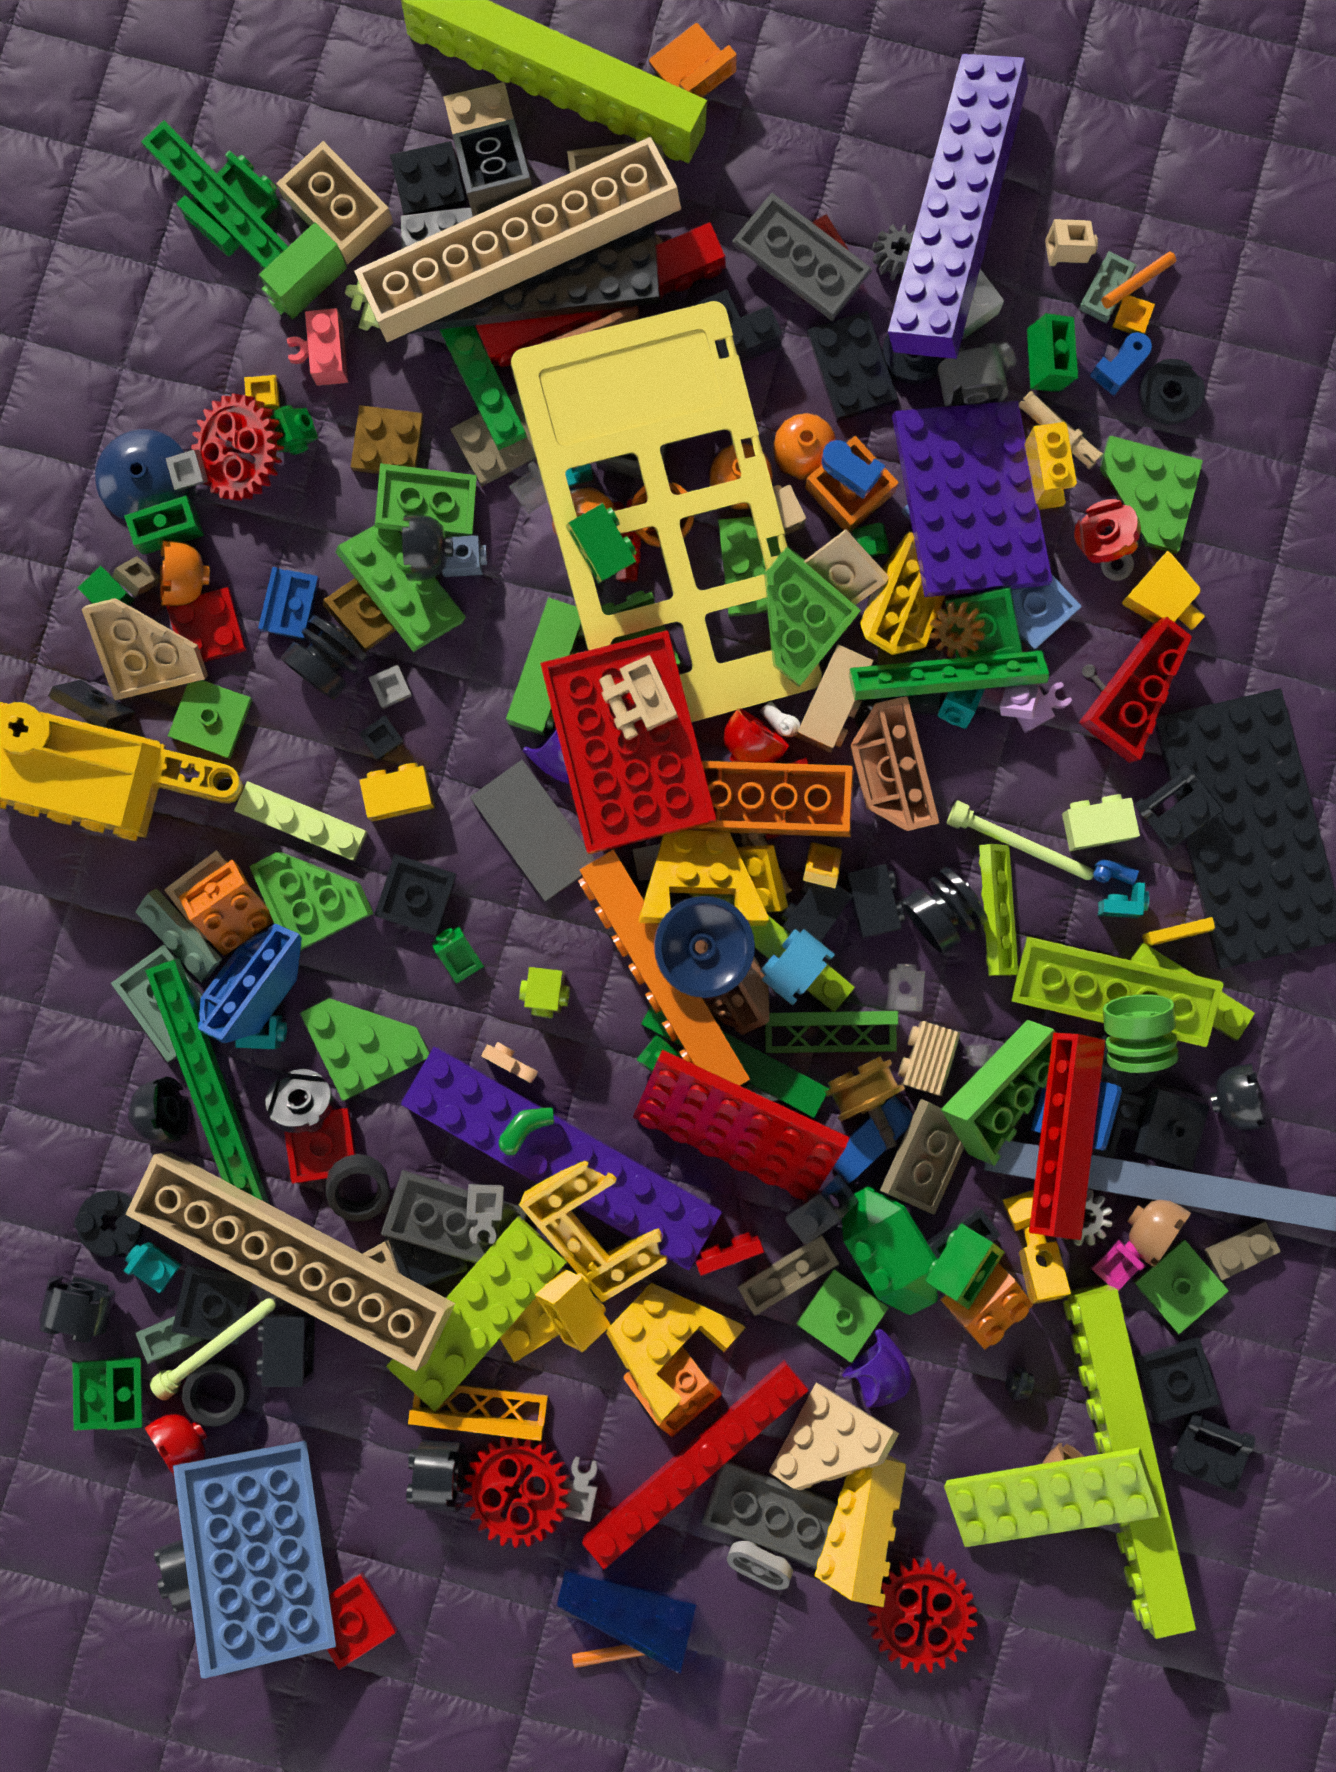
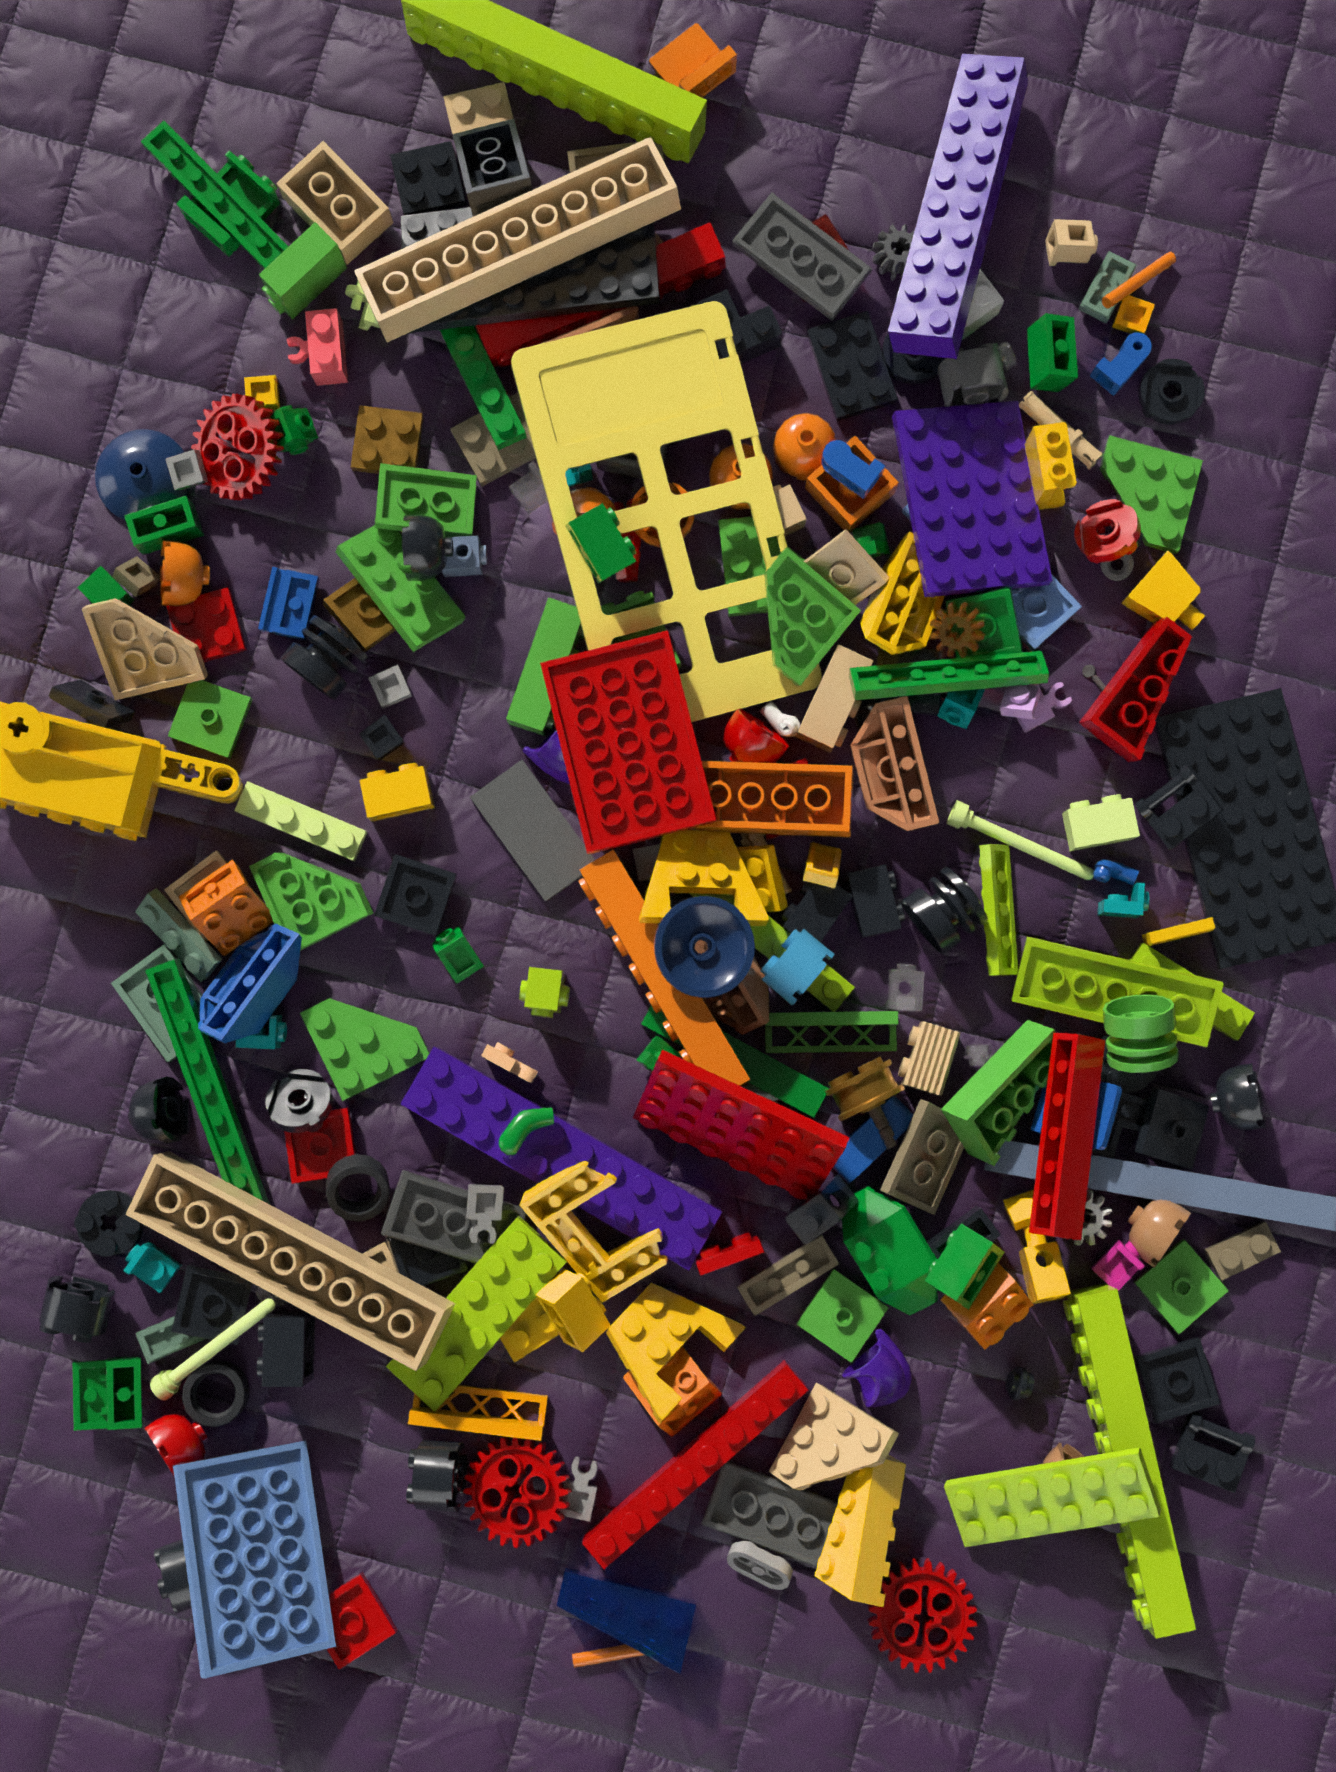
tan plate [599,655,678,740] -> none

